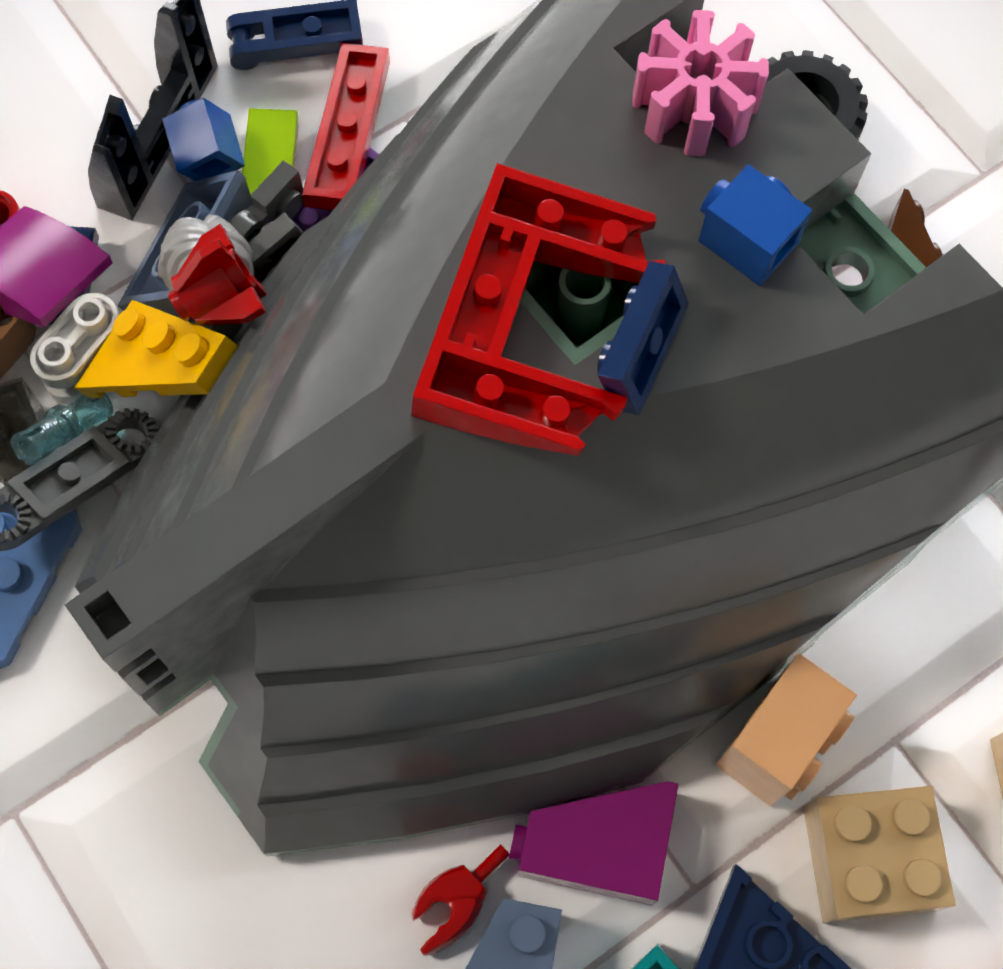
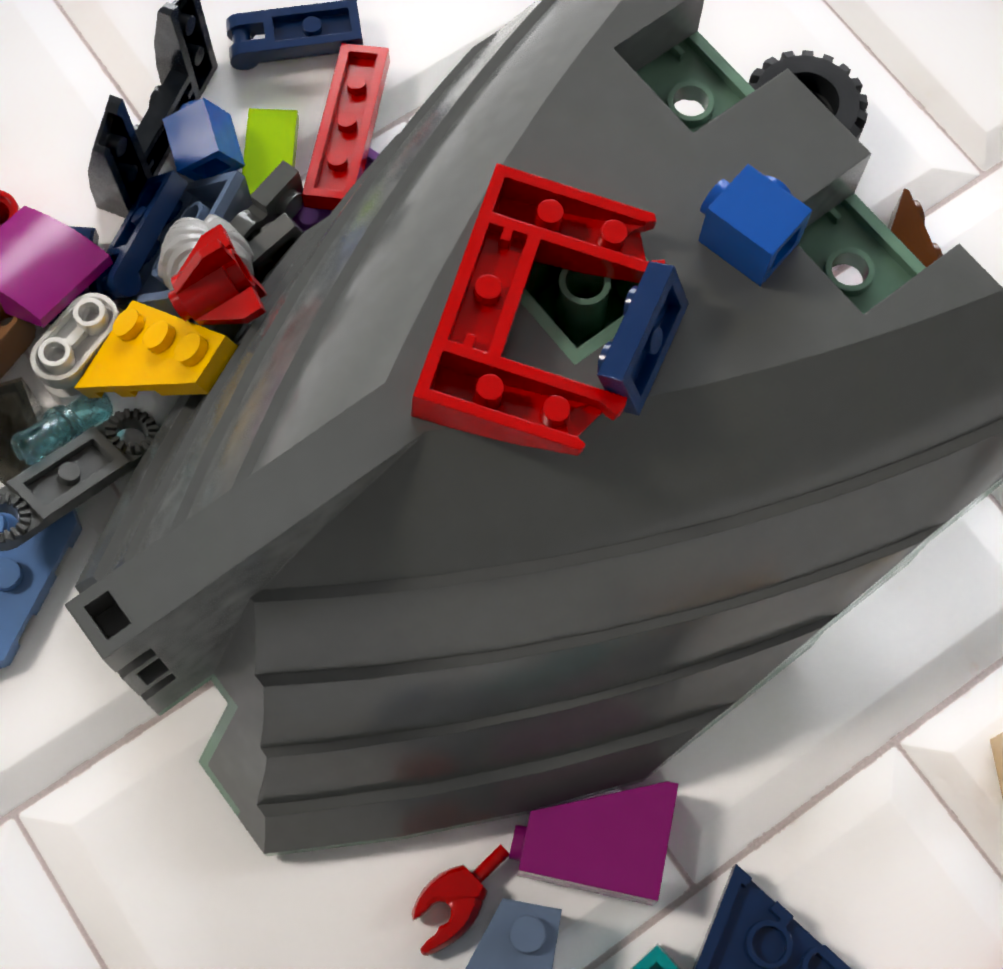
bright pink gear [632,10,769,157] -> none
light nougat brick [715,653,857,807] -> none
tan brick [803,786,956,923] -> none
none -> dark blue plate [89,170,189,301]

